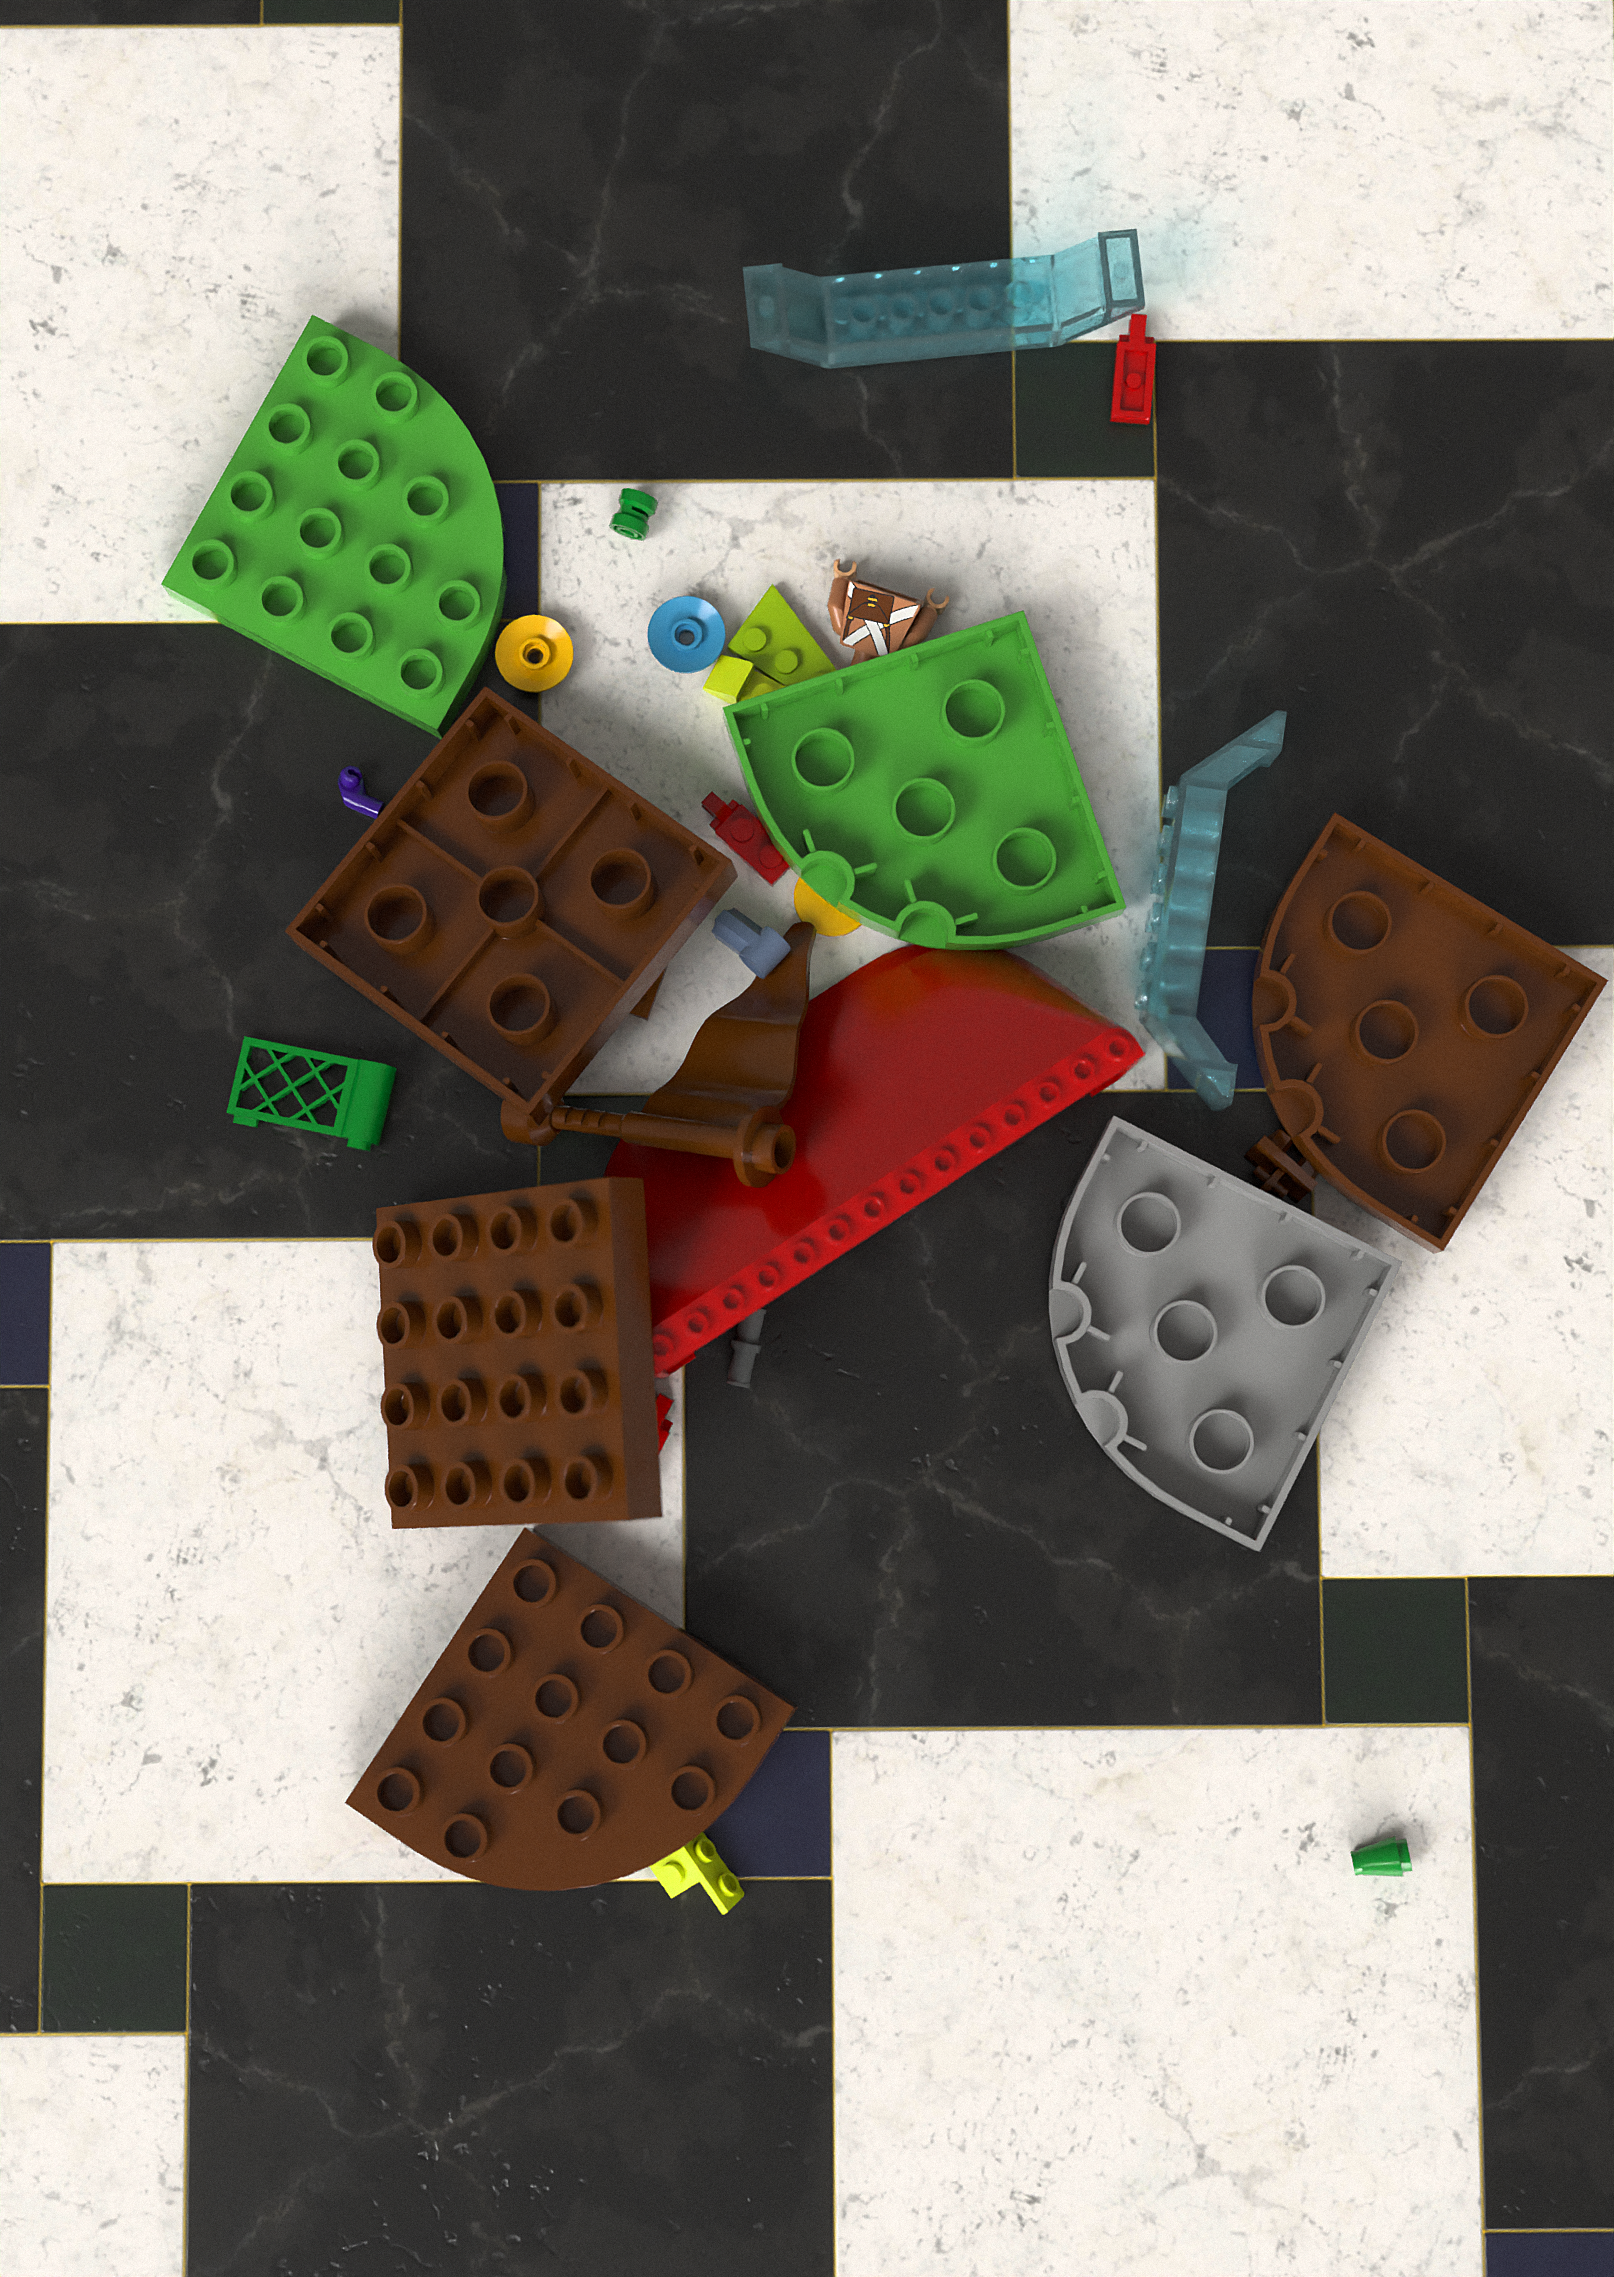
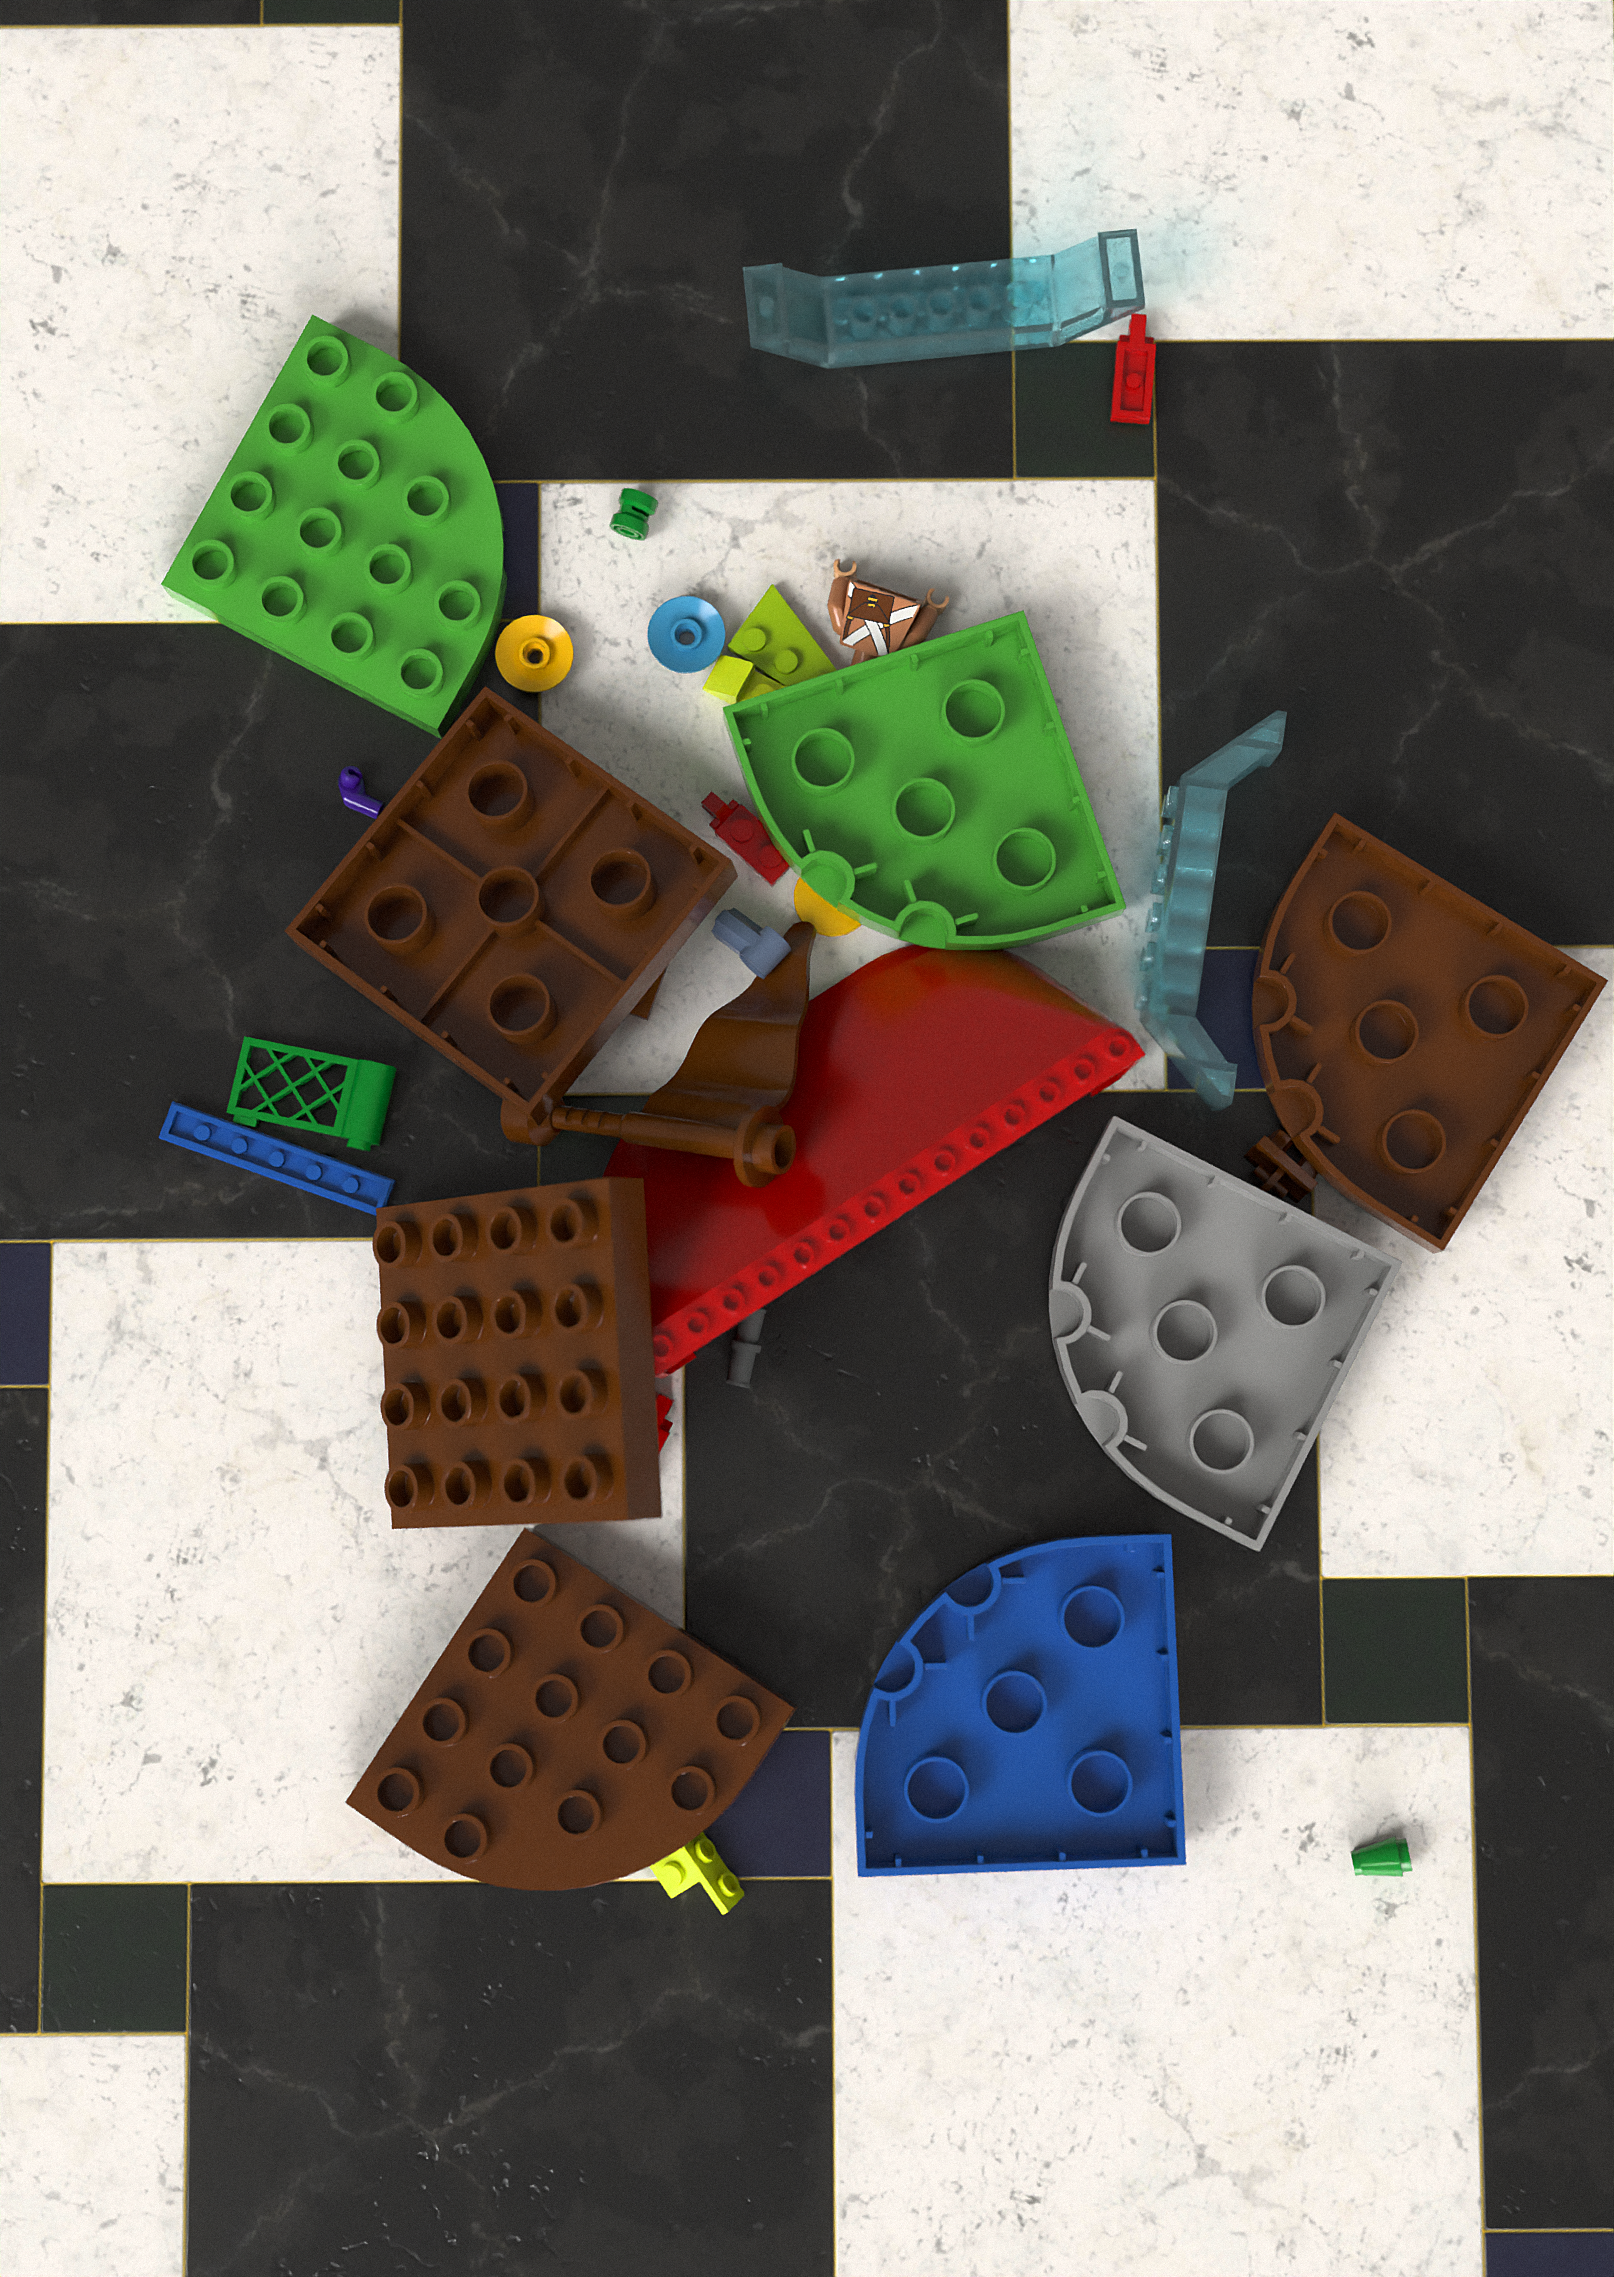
none -> blue tile [159,1101,396,1216]
none -> blue plate [854,1532,1187,1877]

